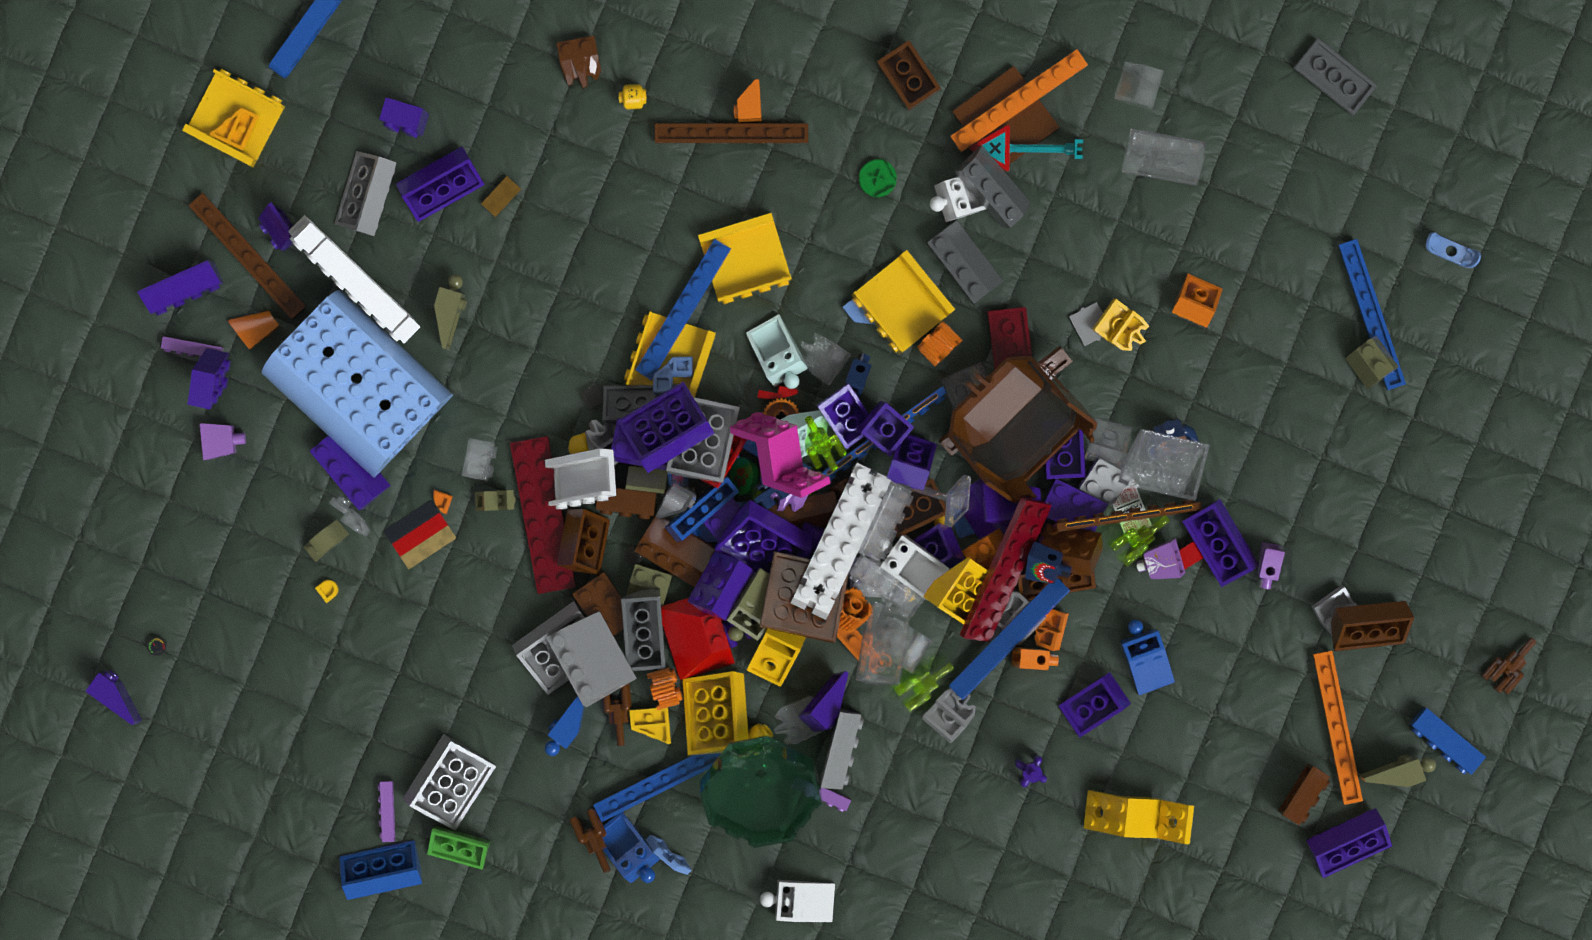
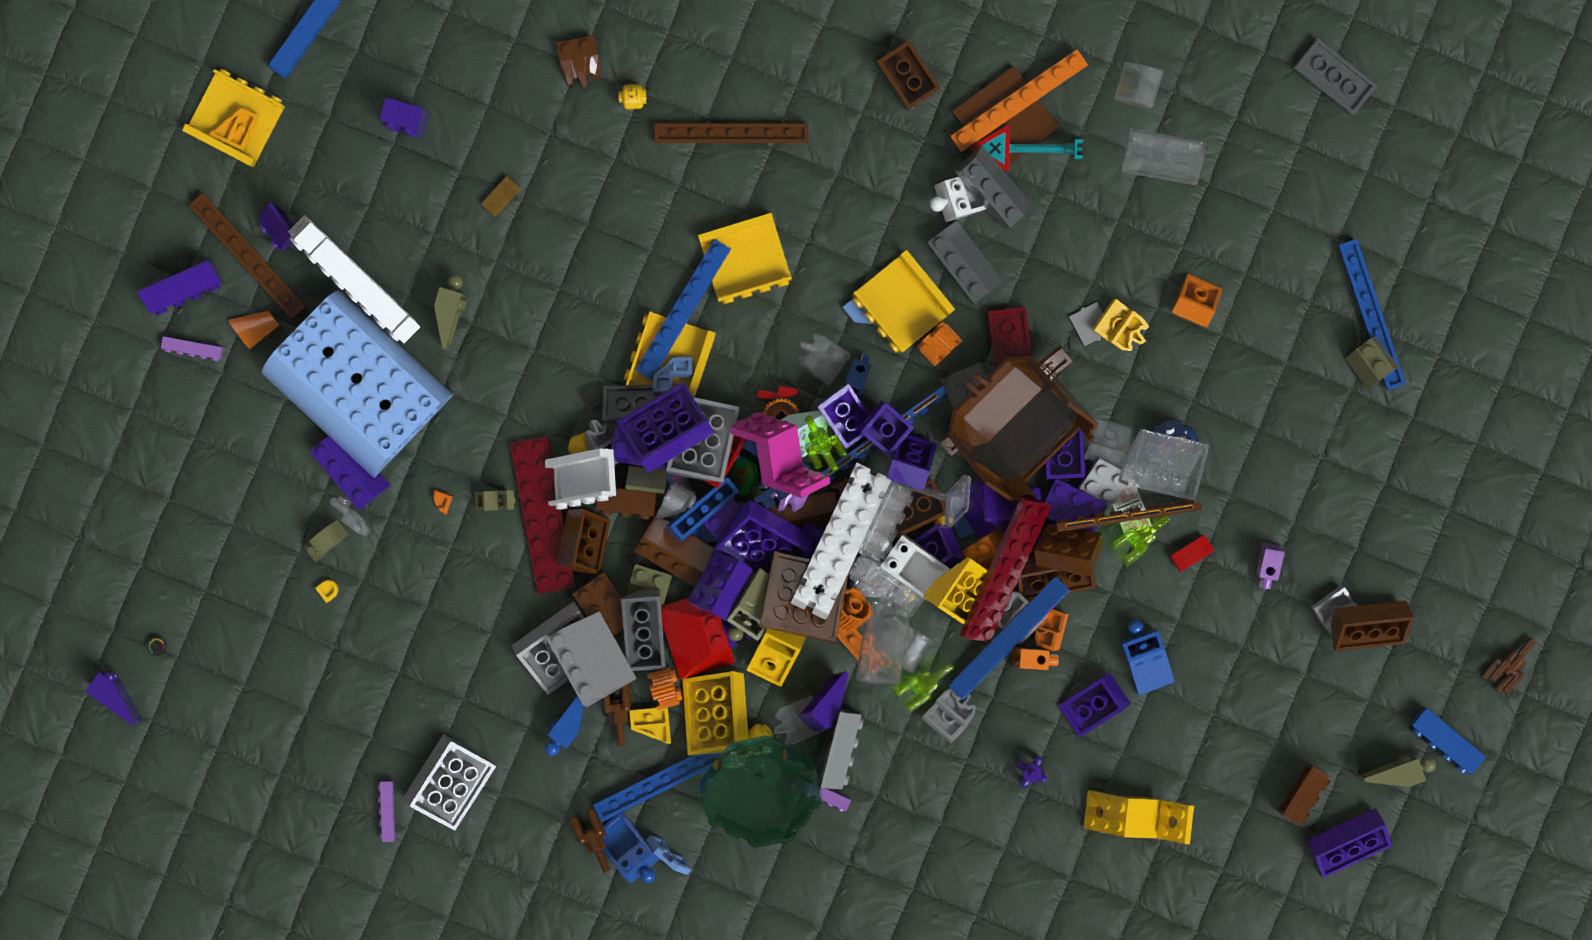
dark purple brick [187,348,231,409] -> none
medium lavender torso [200,423,246,460] -> none
light grey slope [334,151,396,236] -> none
blue slope [340,840,422,900] -> none
sticker [384,500,456,570] -> none
dark purple slope [396,146,485,222] -> none
bright green slope [427,826,491,870] -> none
clear slope [462,438,498,480] -> none
orange slope [734,79,762,123] -> none
light aqua slope [746,315,808,389] -> none
white slope [760,880,835,922] -> none
green tile [859,159,897,198] -> none
dark blue torso [1025,542,1072,584] -> none
medium lavender torso [1137,538,1186,579] -> none
dark purple slope [1182,499,1259,587] -> none
orange plate [1312,650,1363,805] -> none
medium blue piece [1426,232,1481,268] -> none

